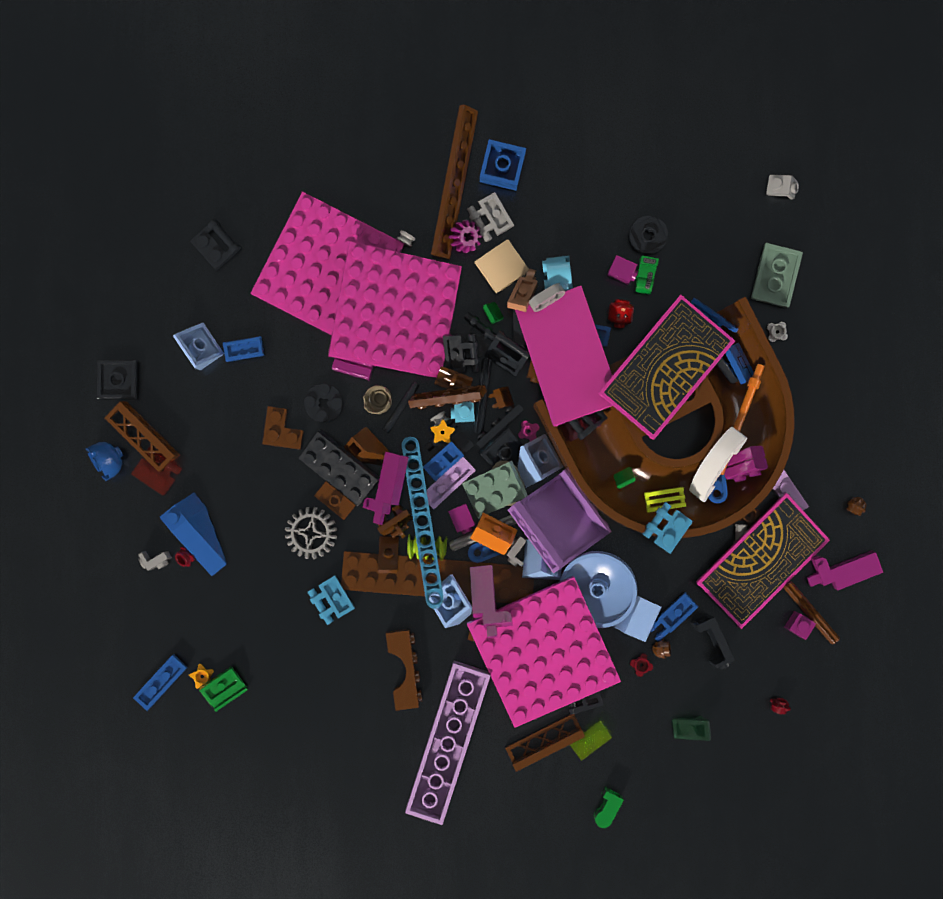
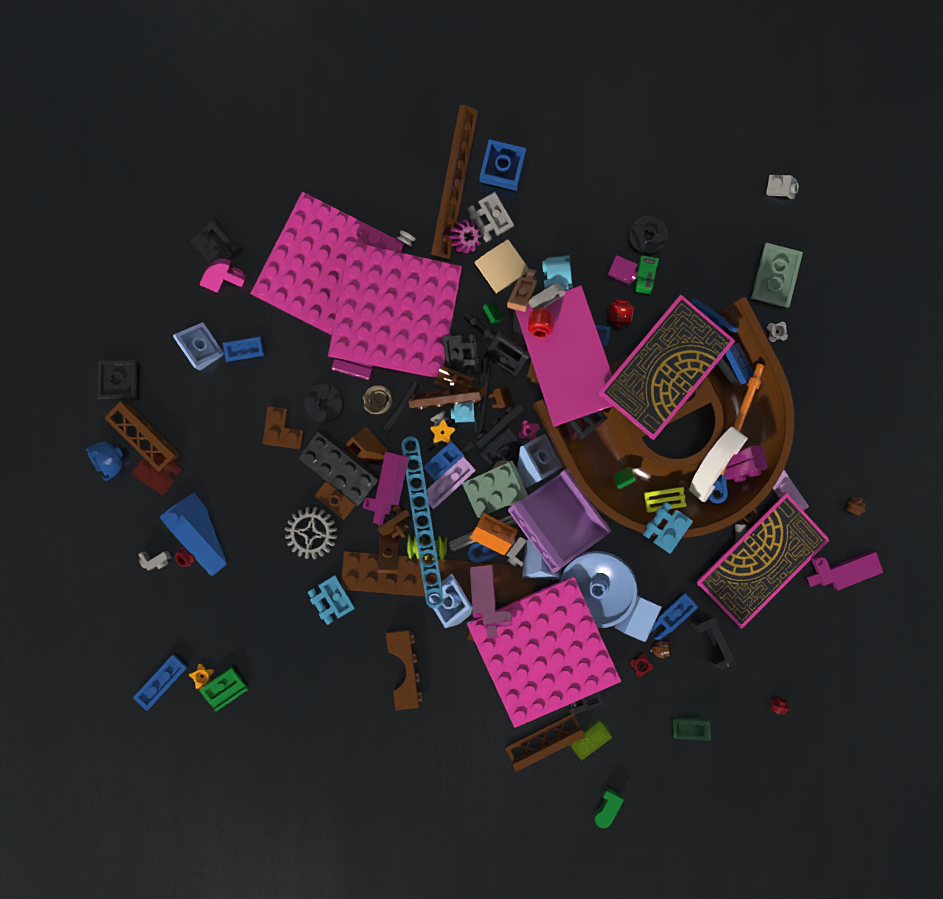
lavender brick [405,660,491,825] -> none
magenta brick [448,504,475,534] -> none
reddish brown axle [784,581,840,644] -> none
magenta brick [784,611,816,640] -> none
none -> dark pink brick [199,259,246,293]
none -> red head [528,308,554,338]

